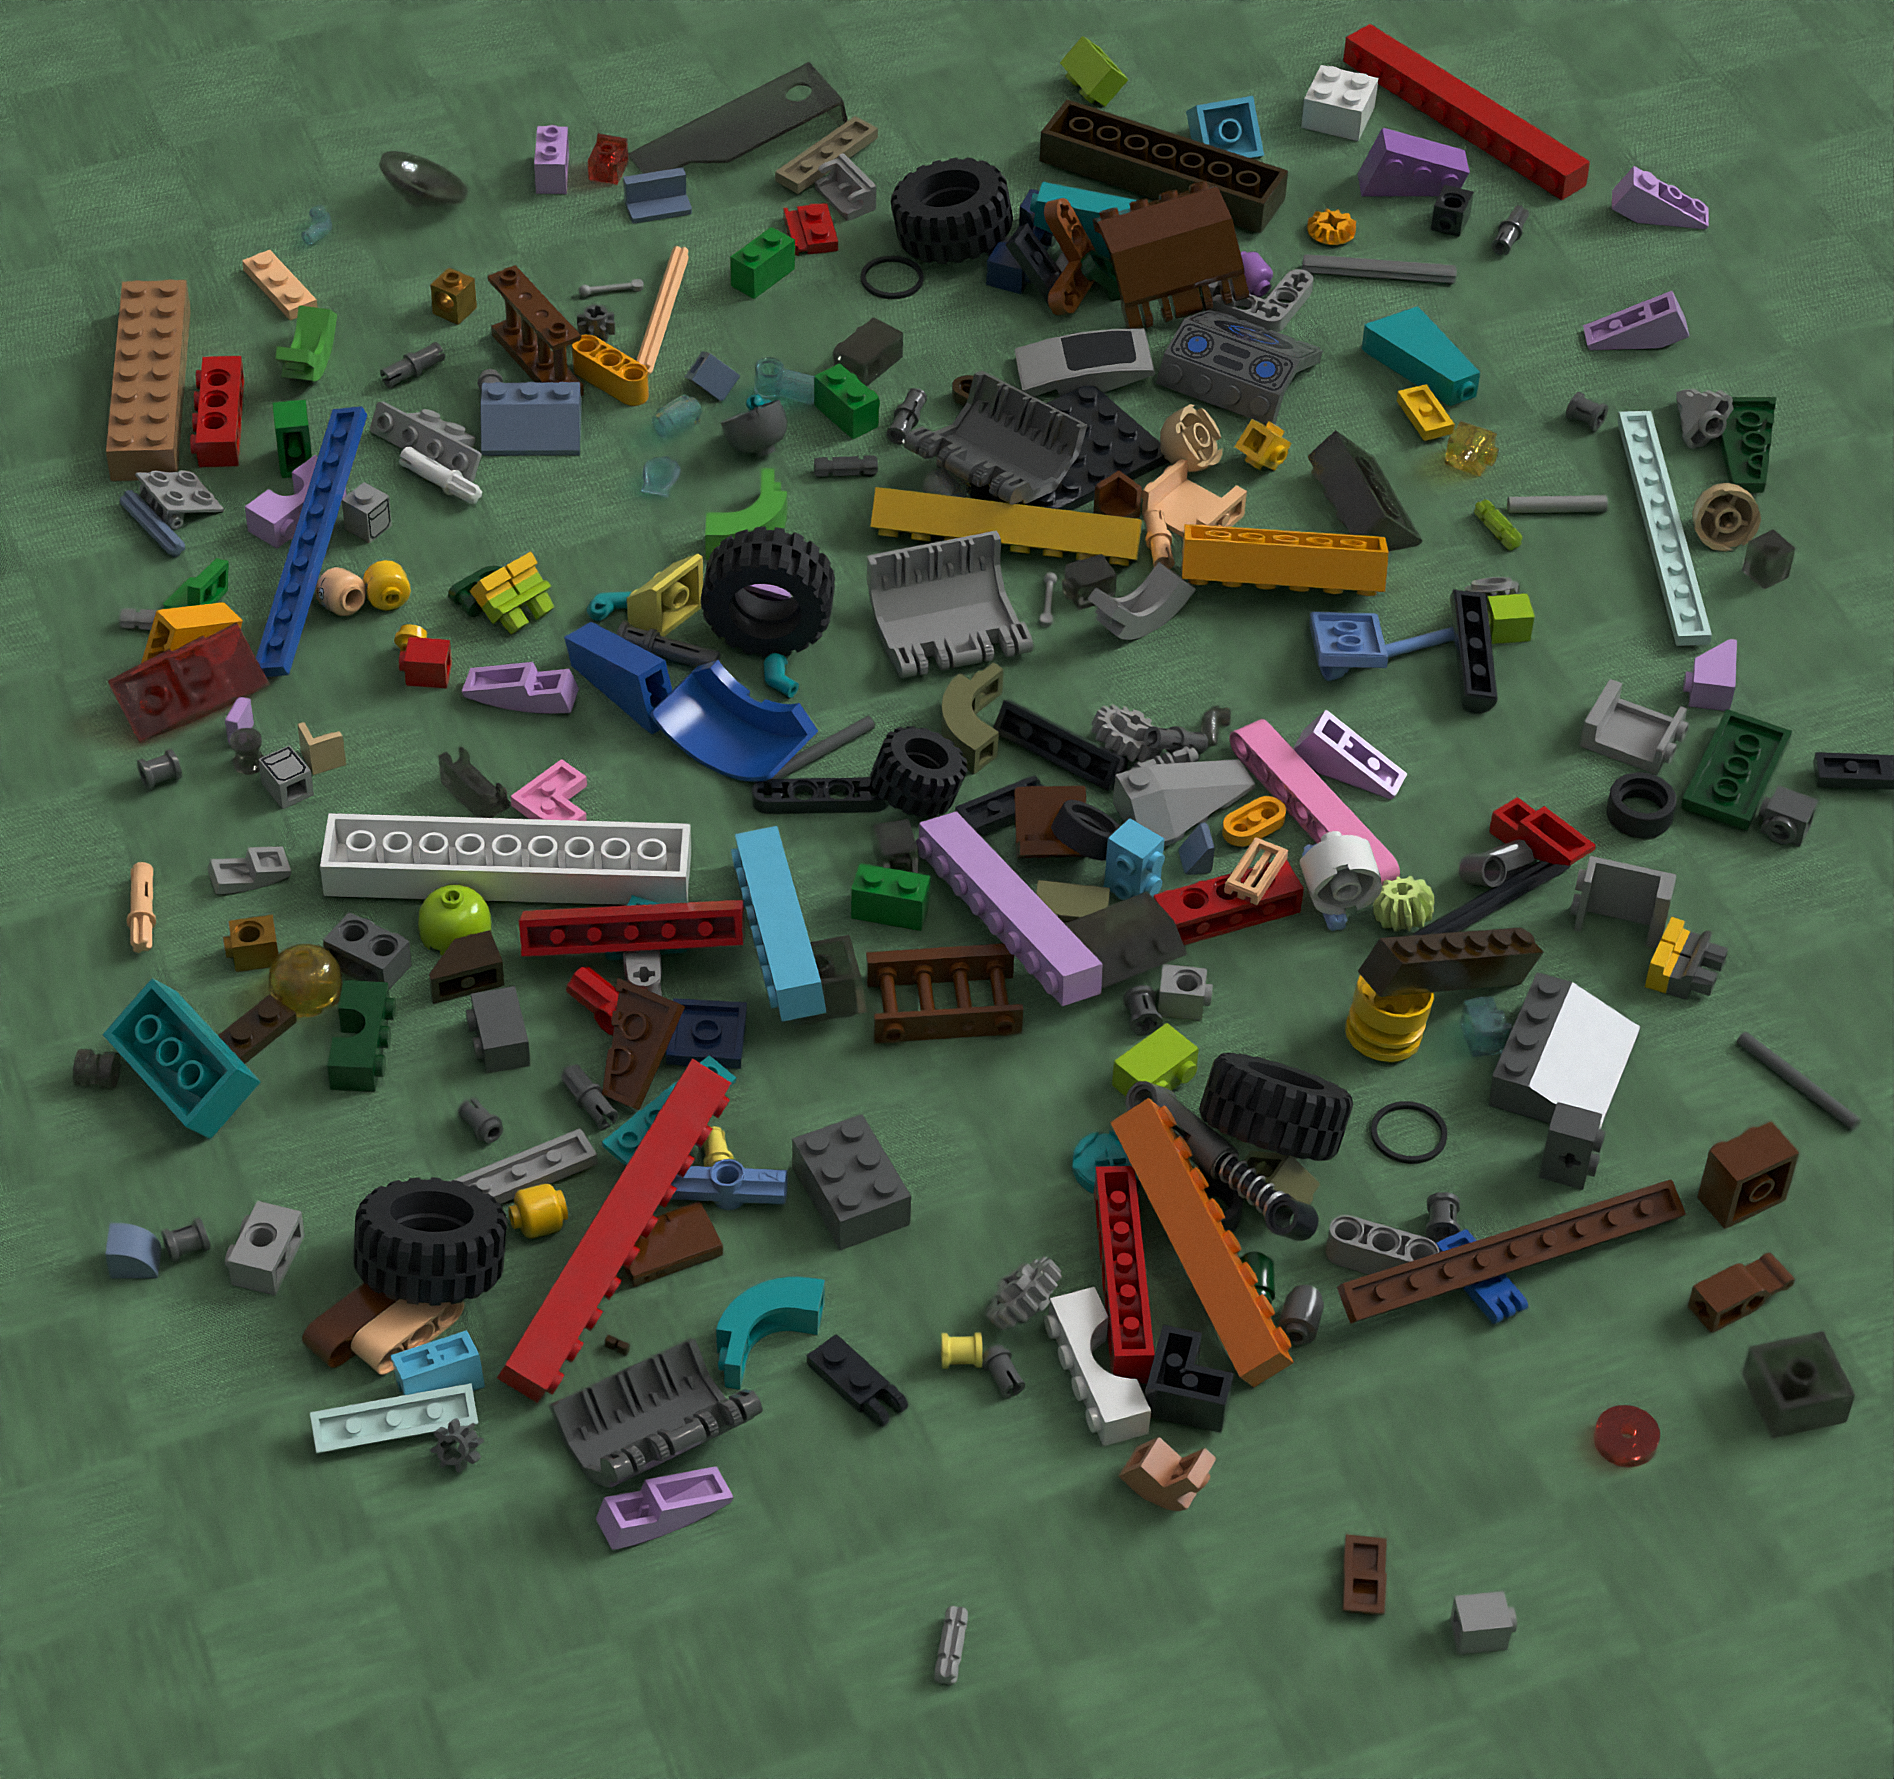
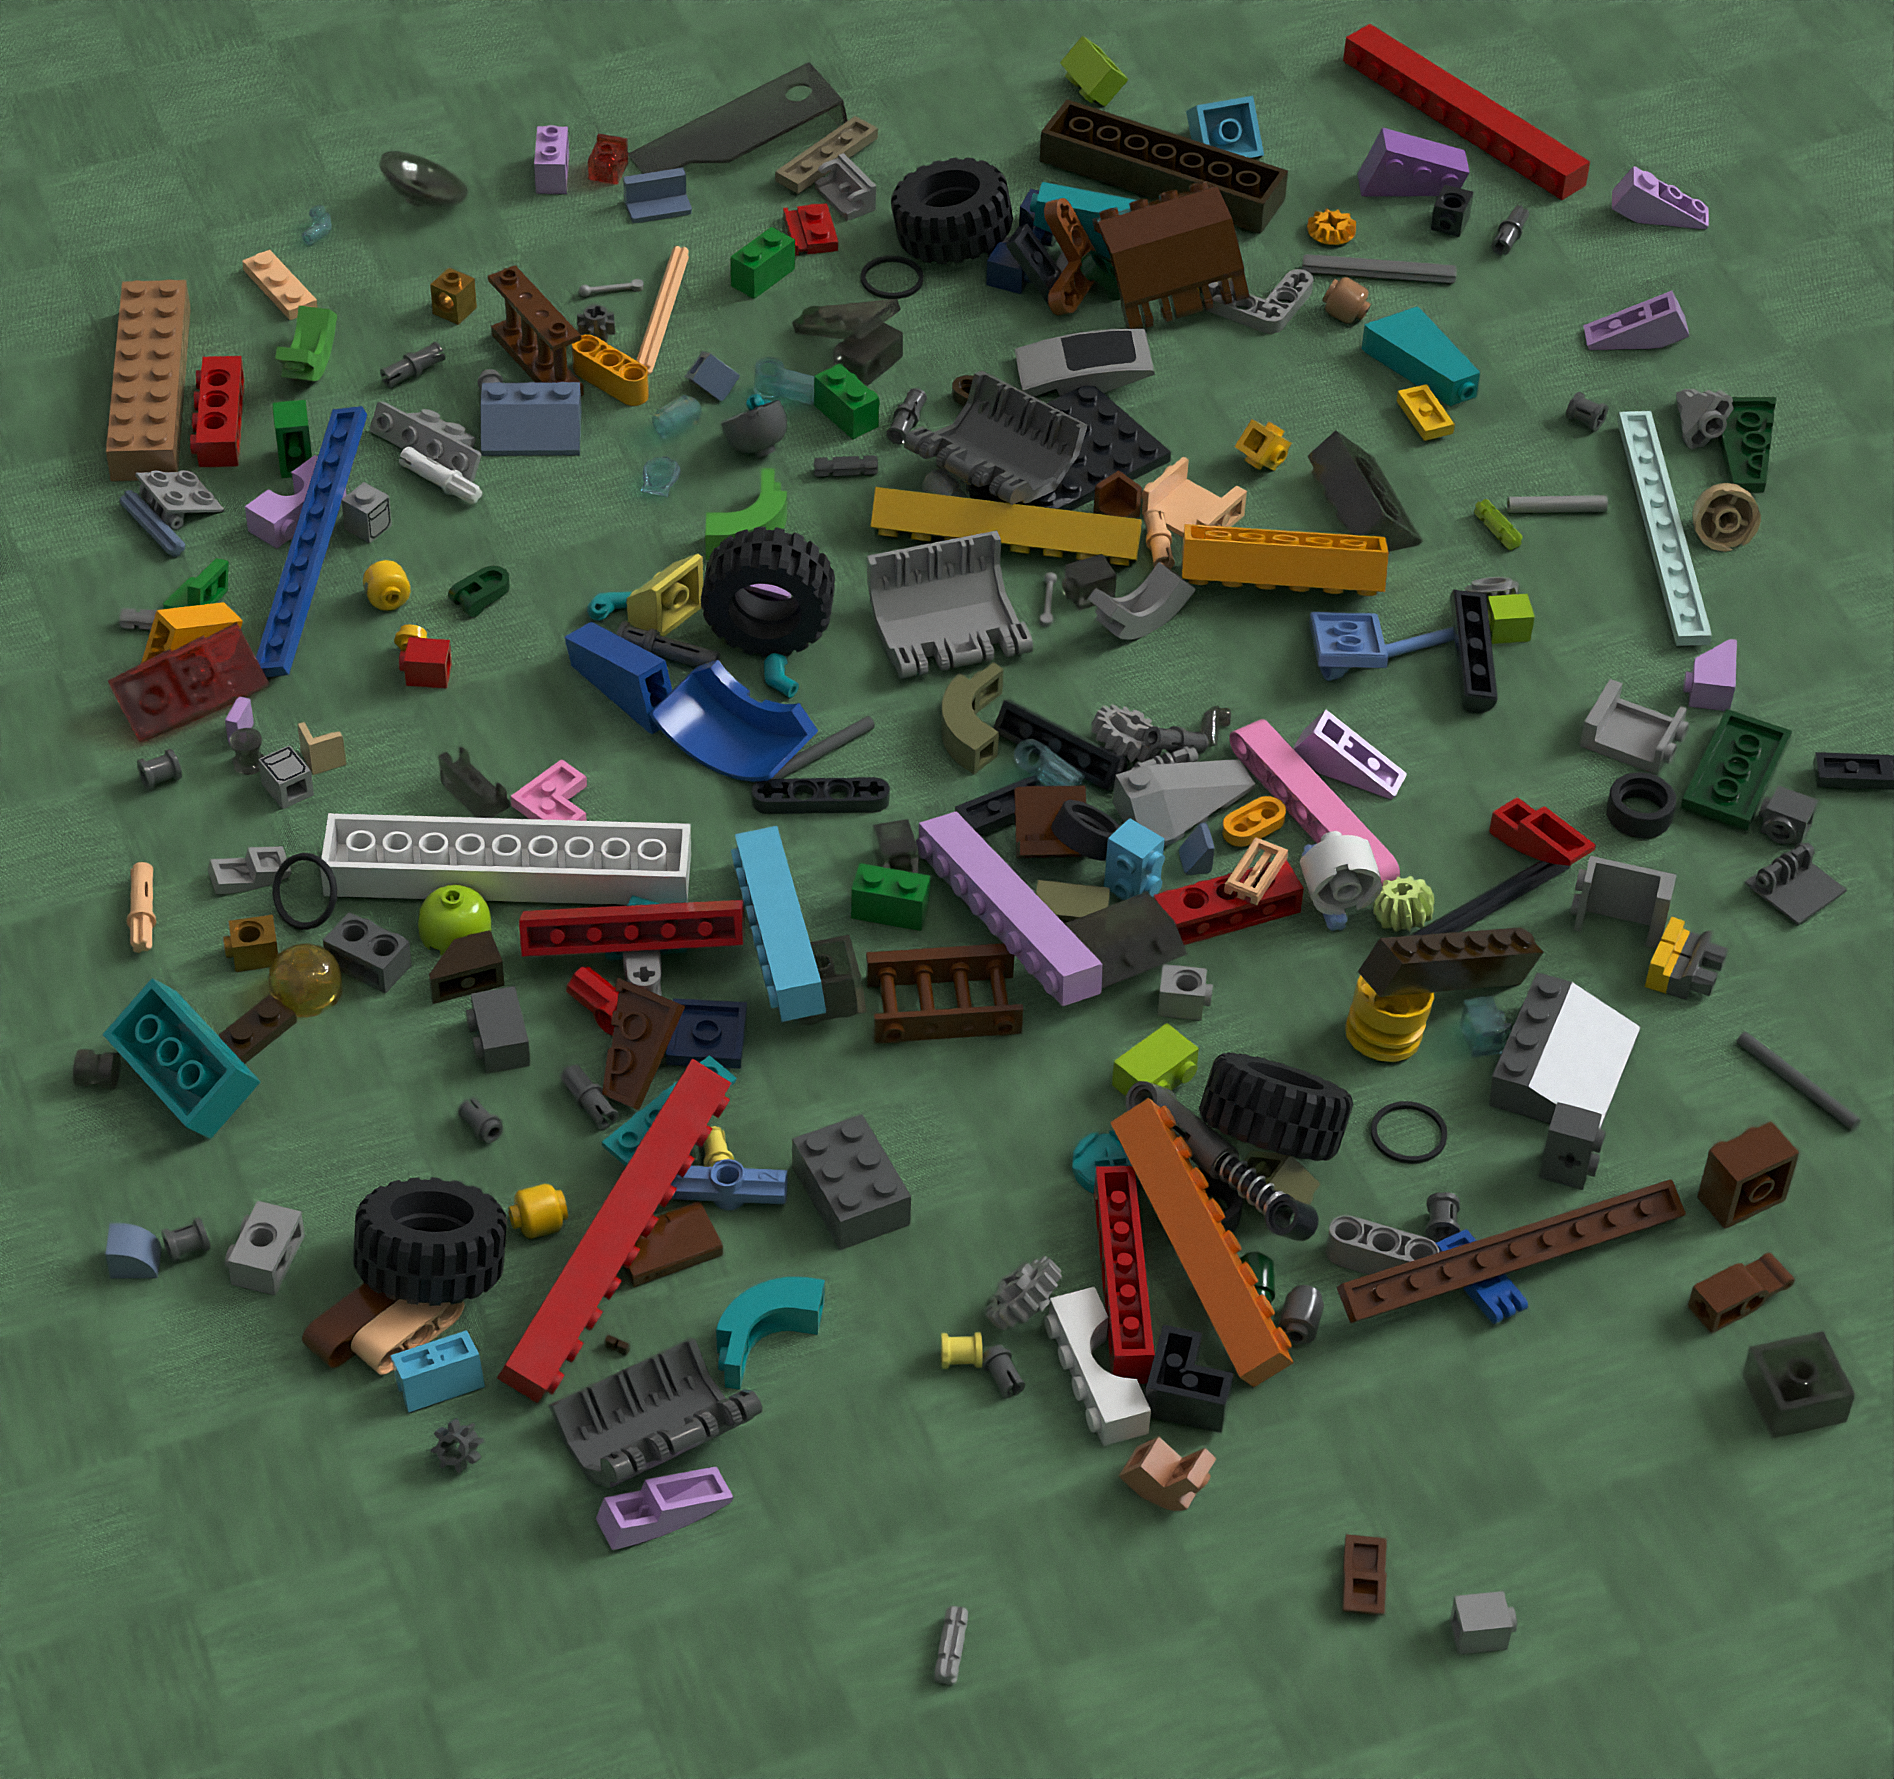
light aqua plate [310,1383,478,1454] -> none
light nougat head [315,567,366,616] -> none
dark green arch [327,980,396,1092] -> none
light grey plate [450,1128,598,1204] -> none
lavender slope [462,662,579,714] -> none
lime hips [470,551,555,635] -> none
black hinge [807,1334,909,1427] -> none
black tyre [870,726,967,817] -> none
dark grey bush [1123,985,1163,1035] -> none
dark grey hinge [1156,310,1323,424] -> none
tan cylinder [1160,404,1223,472] -> none
medium lavender head [1241,251,1273,297] -> none
white brick [1301,65,1378,141] -> none
clear yellow brick [1445,421,1499,477] -> none
dark grey piece [1459,839,1534,887] -> none
clear red piece [1594,1405,1660,1467] -> none
clear smoke brick [1742,529,1796,590] -> none
none -> black tyre [272,853,337,930]
none -> clear smoke wing [791,299,901,342]
none -> clear light blue piece [1014,739,1085,786]
none -> medium nougat head [1322,277,1371,324]
none -> dark grey hinge [1745,843,1847,925]

